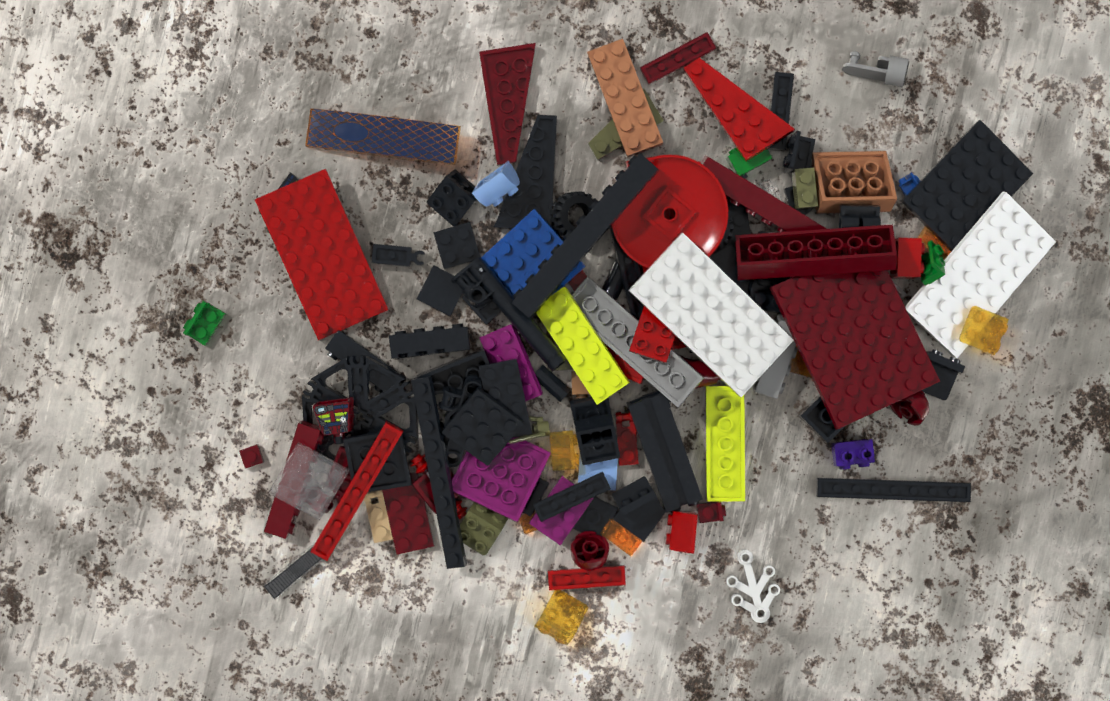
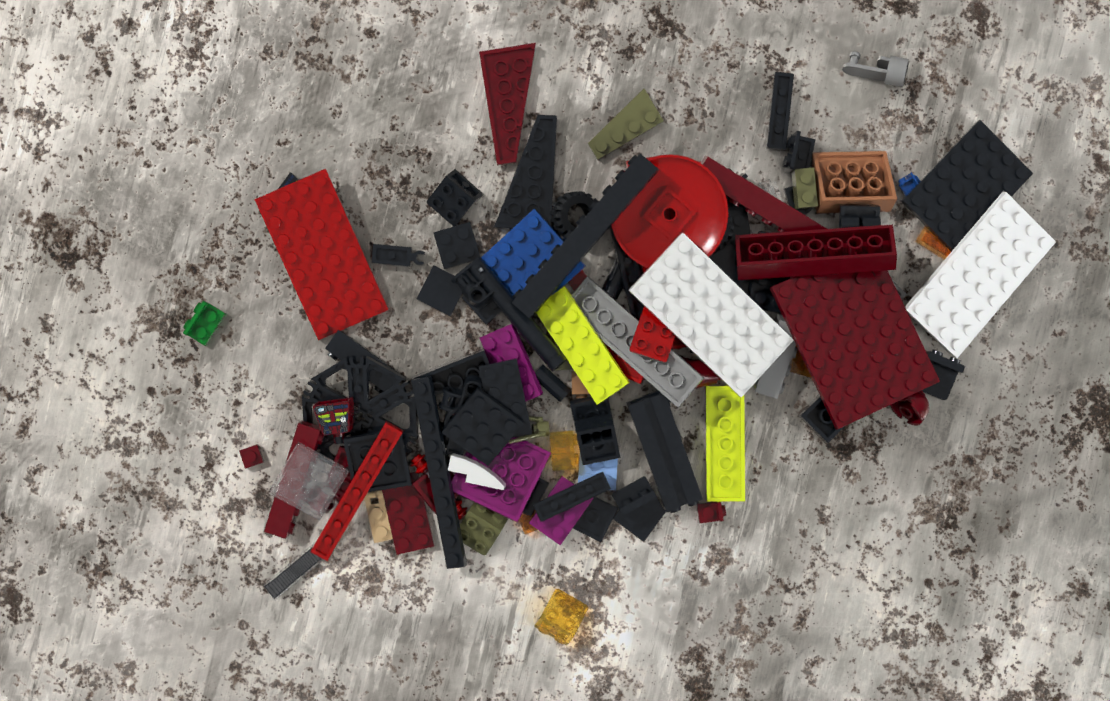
dark blue slope [305,108,461,165] -> none
black wedge [389,323,471,359] -> none
light blue brick [472,161,520,207] -> none
red plate [548,565,626,590] -> none
dark red cylinder [571,531,609,571] -> none
nougat plate [587,38,663,158] -> none
clear orange plate [600,518,642,556] -> none
red plate [615,412,639,466] -> none
dark red tile [640,32,716,85] -> none
red slope [665,511,698,554] -> none
red wing [683,58,795,161] -> none
green brick [726,148,772,176] -> none
white plant [726,549,780,623] -> none
black tile [816,478,971,502] -> none
dark purple brick [831,439,875,470] -> none
red brick [890,237,925,279] -> none
green bracket [921,240,946,286] -> none
clear yellow bracket [959,306,1009,355] -> none
none -> white slope [448,453,506,490]

